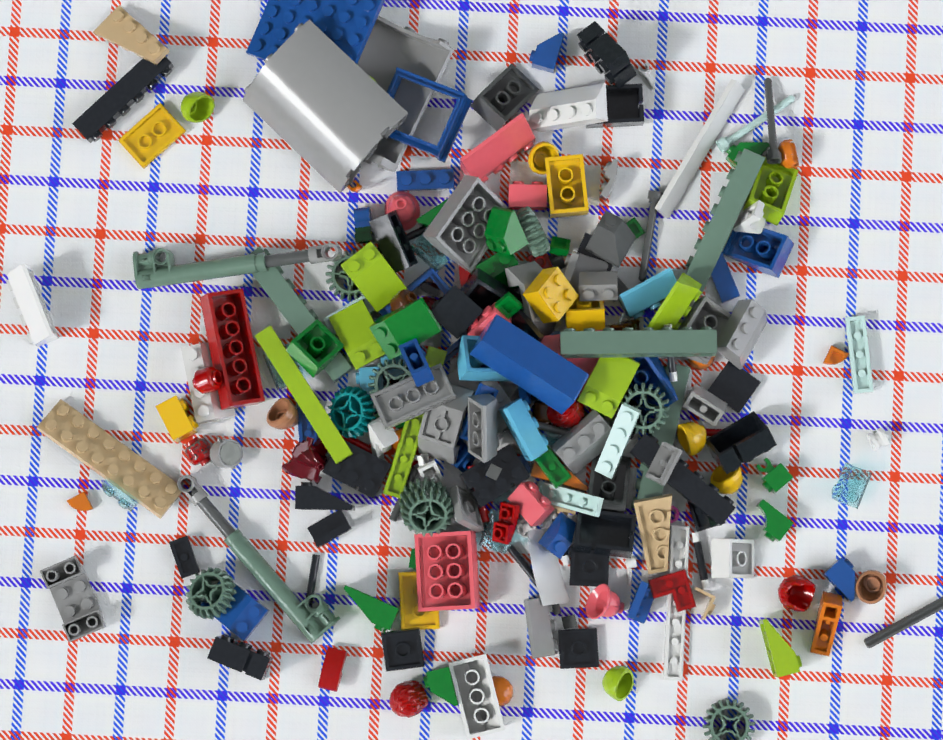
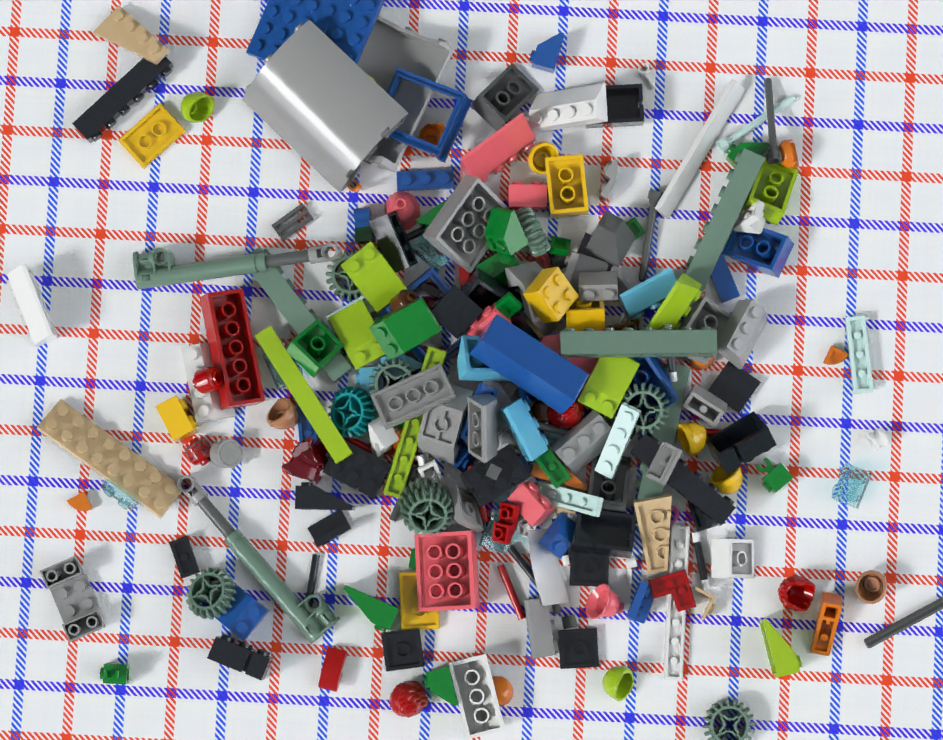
blue brick [398,338,434,387] -> none
black piece [577,21,637,88] -> none
green arch [757,499,794,542] -> none
blue slope [823,558,855,602] -> none
none -> green brick [100,663,130,684]
none -> dark grey tile [272,203,314,241]
none -> orange hair [418,122,445,146]
none -> red bar [497,564,526,620]

